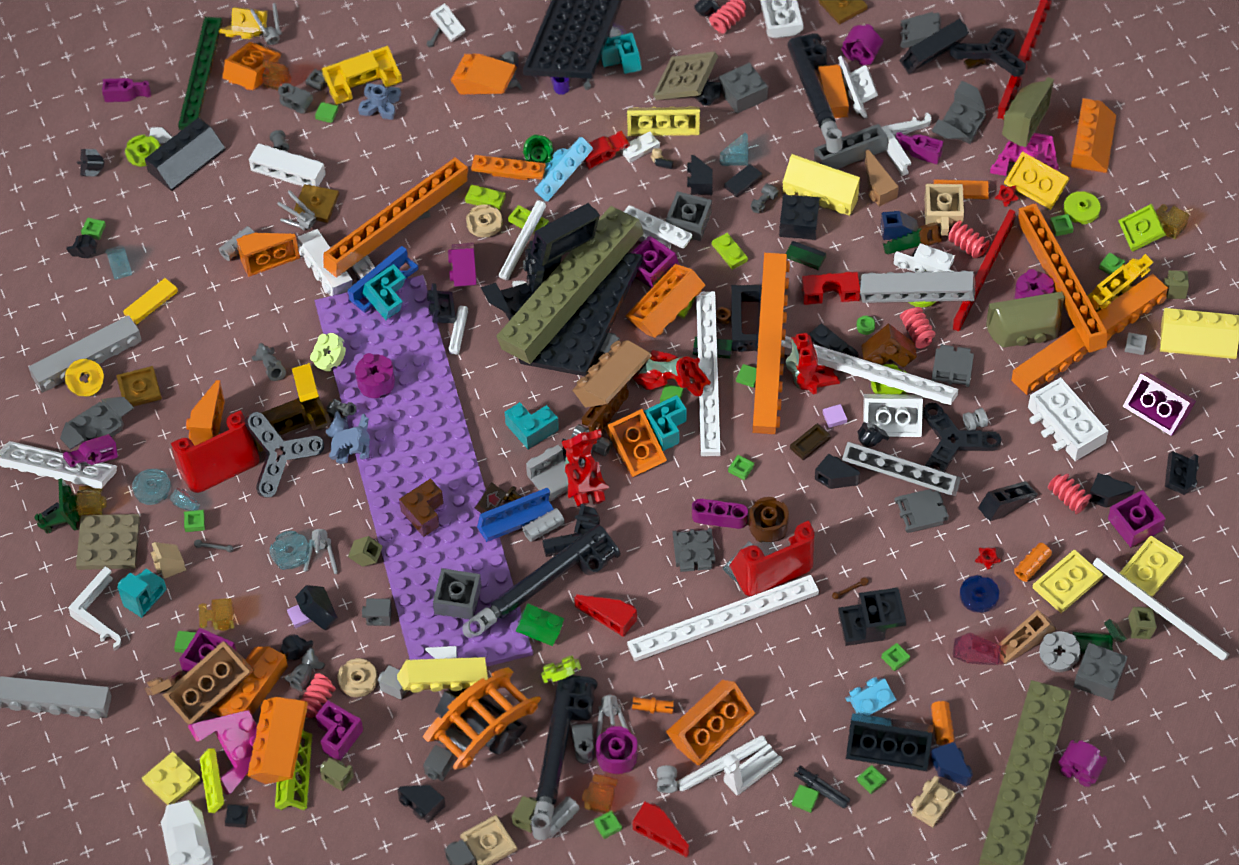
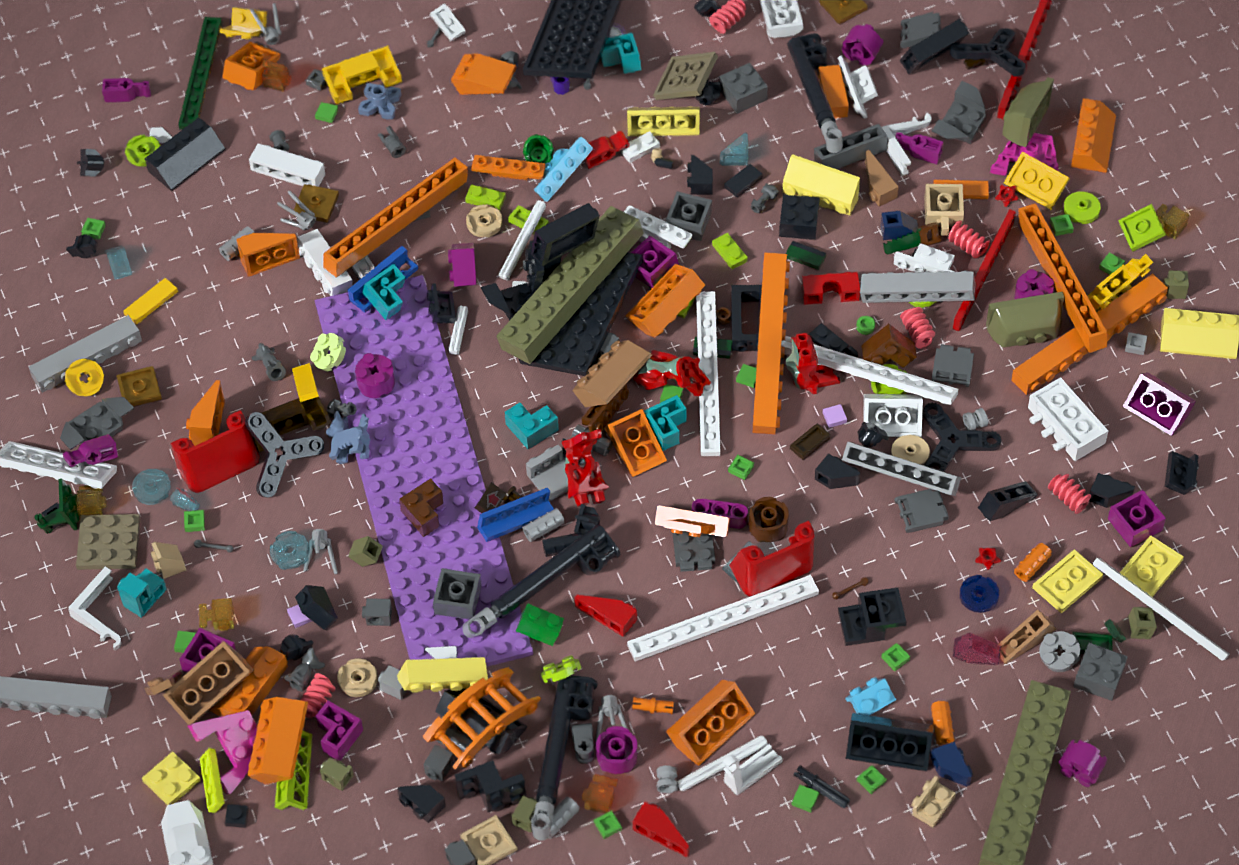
dark grey piece [278,83,314,114] -> none
none -> dark grey hinge [378,126,406,158]
none -> black bracket [454,760,526,813]
none -> bracket [655,505,730,537]
none -> tan plate [891,435,930,465]

